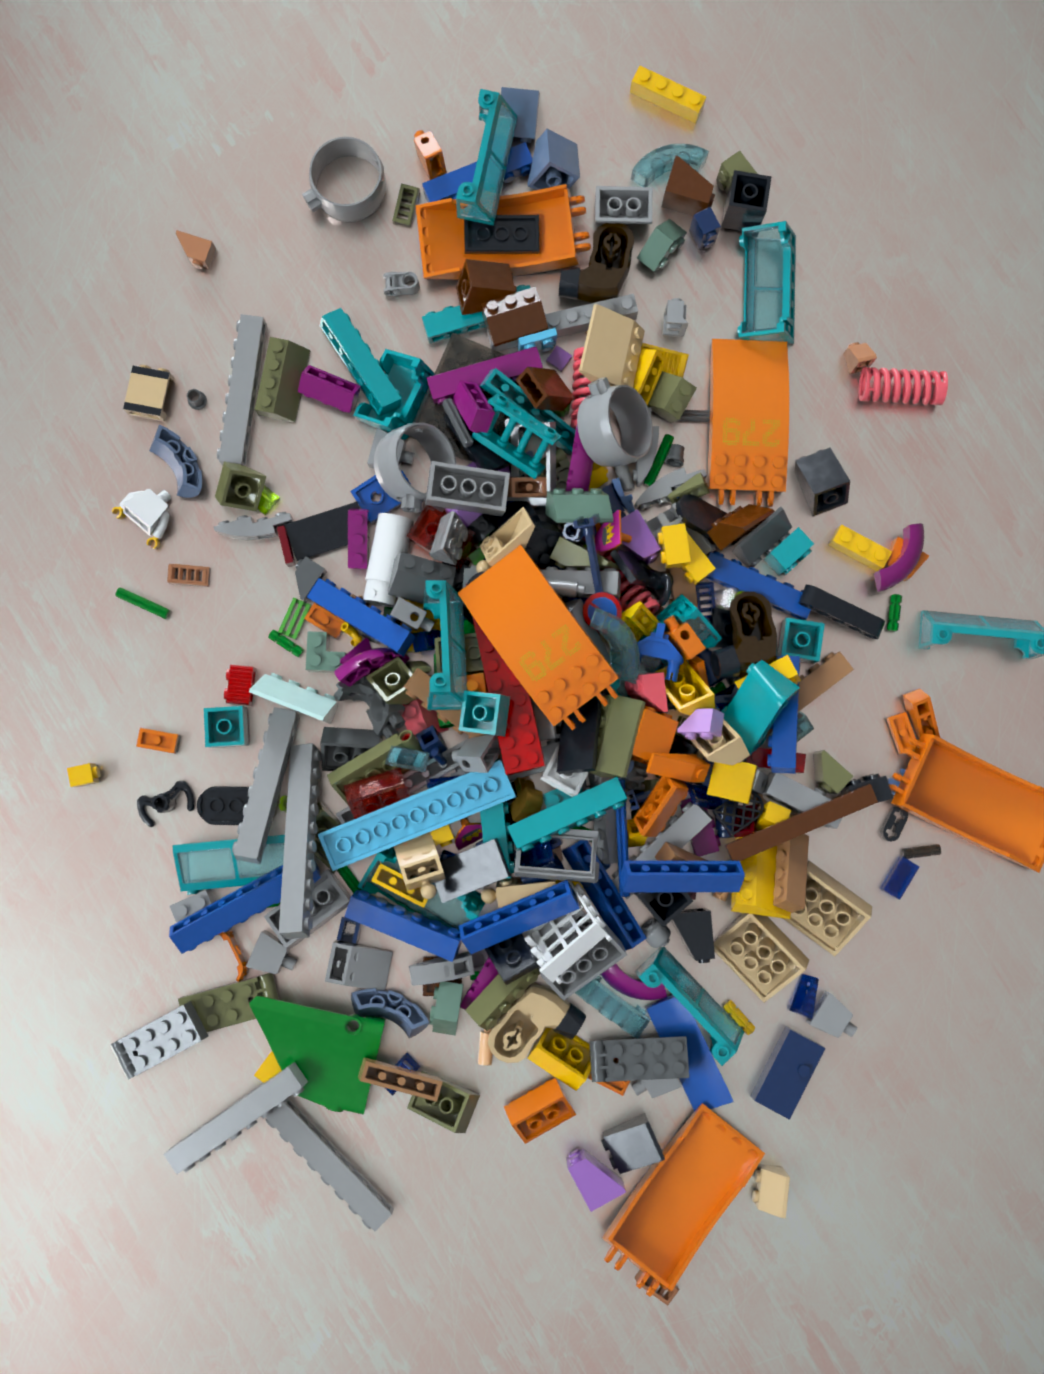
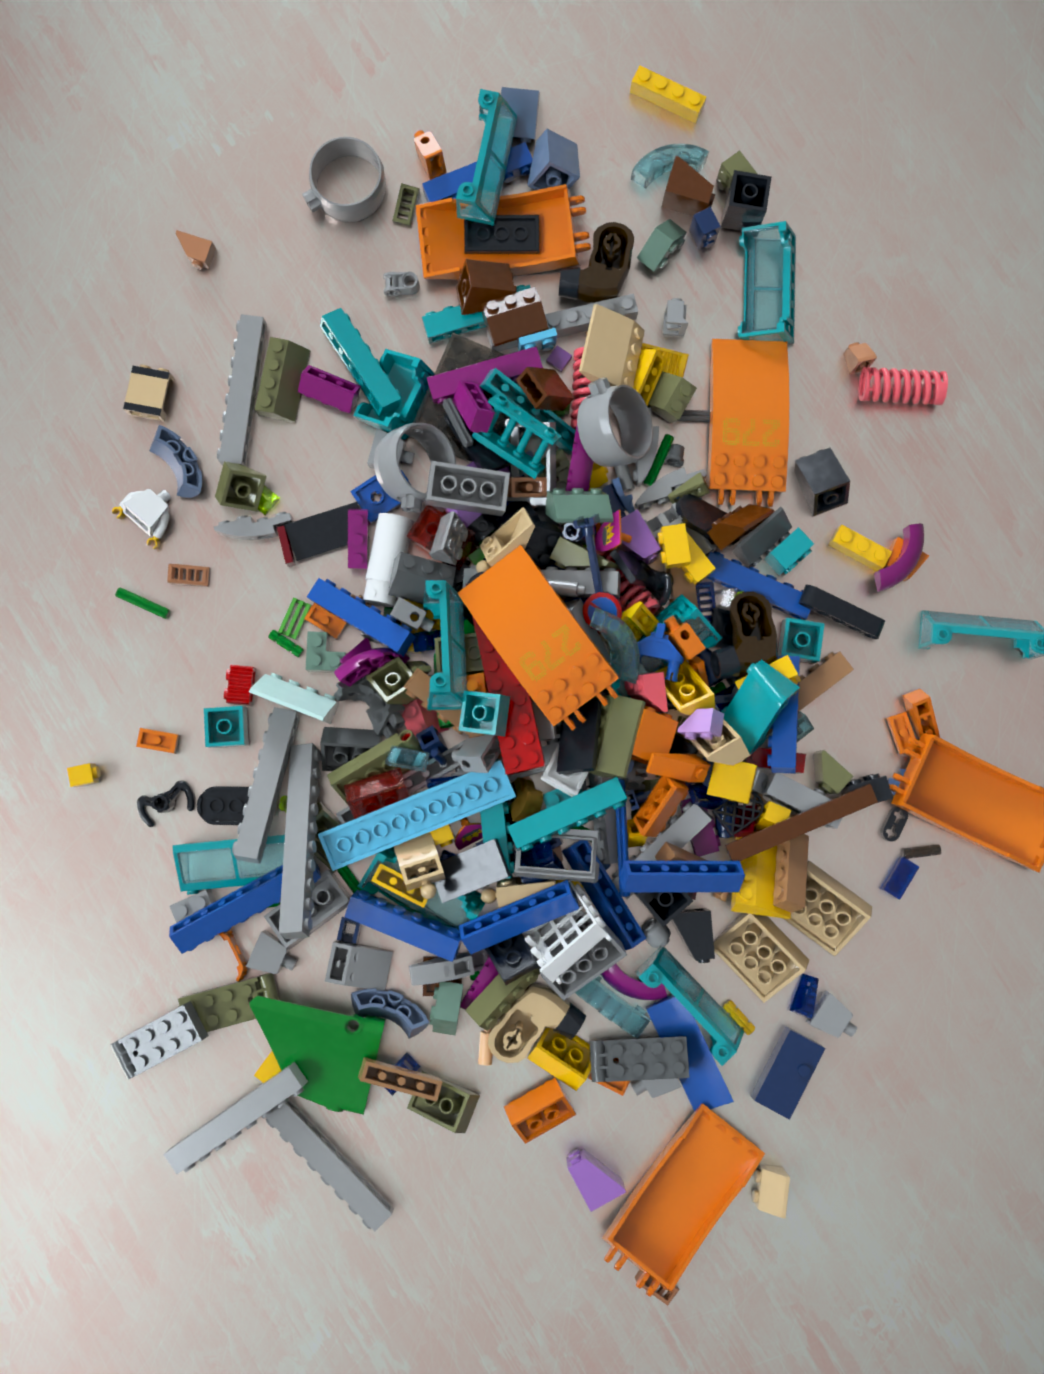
dark grey piece [187,389,207,410] -> none
dark grey slope [295,556,327,603] -> none
yellow arm [341,622,363,647] -> none
light grey slope [595,186,653,224] -> none
slope [601,1113,665,1174] -> none
green axle [887,594,902,632] -> none

